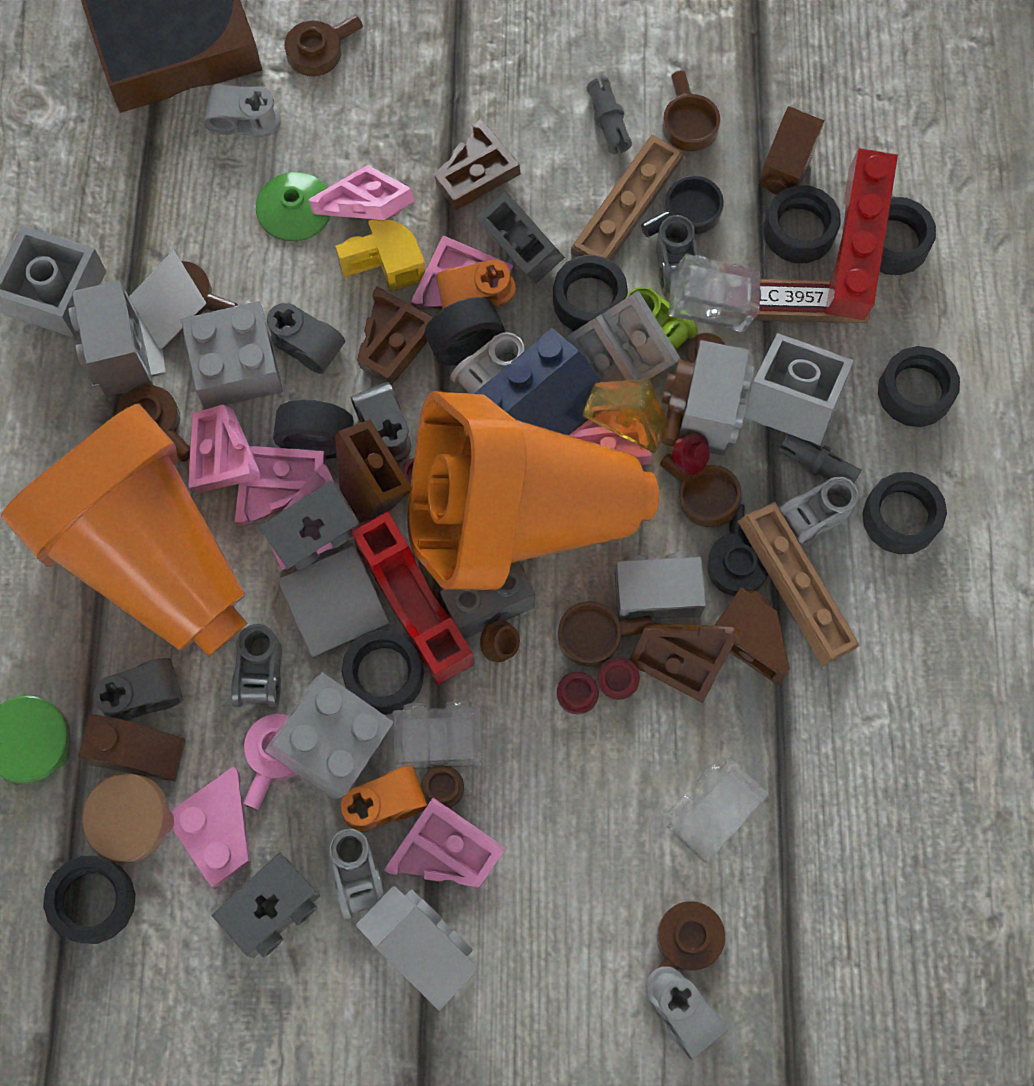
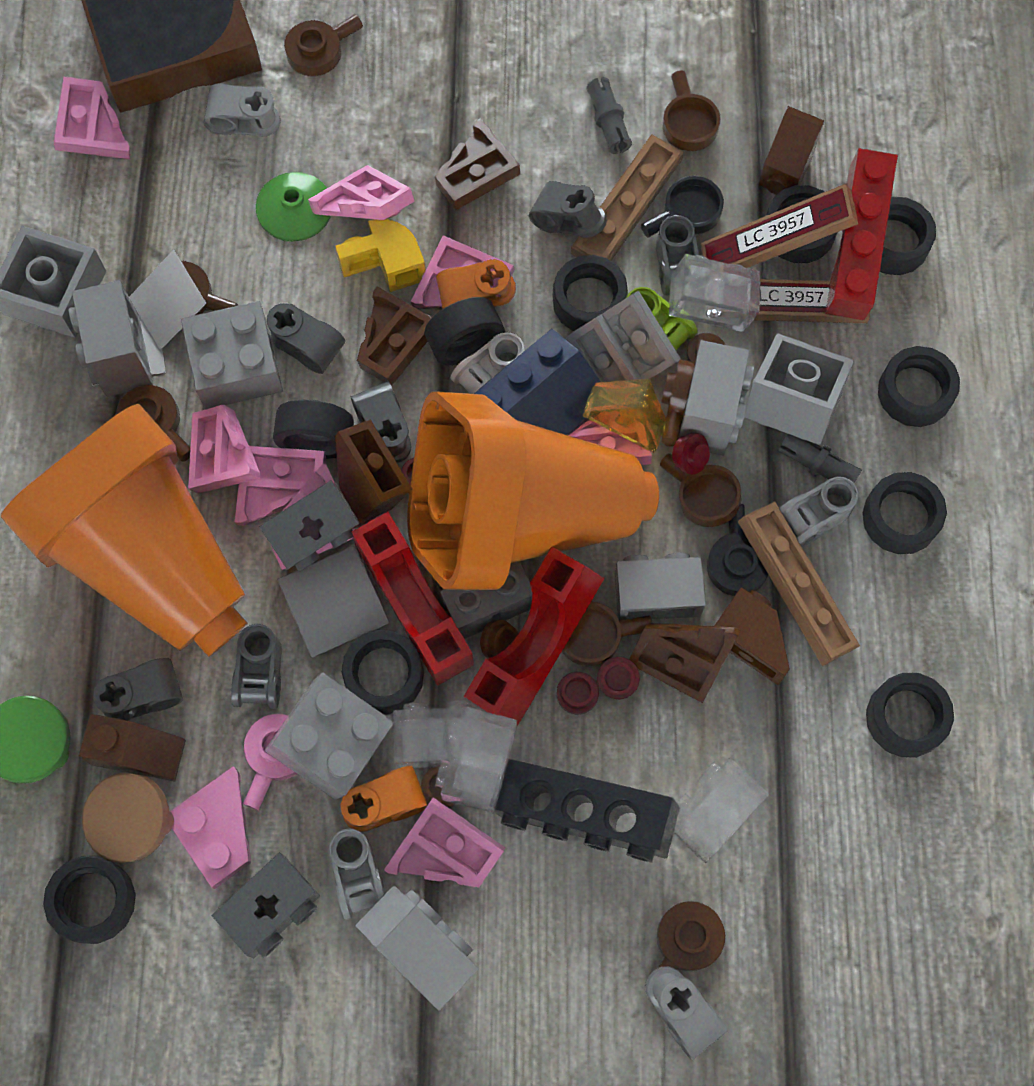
dark grey brick [476,191,565,284] -> none
none -> bright pink wing [54,77,130,160]
none -> clear brick [436,707,517,814]
none -> red arch [464,547,605,726]
none -> black brick [490,758,680,862]
none -> dark grey piece [529,181,607,238]
none -> tile [701,183,858,280]
none -> black tyre [866,673,954,758]

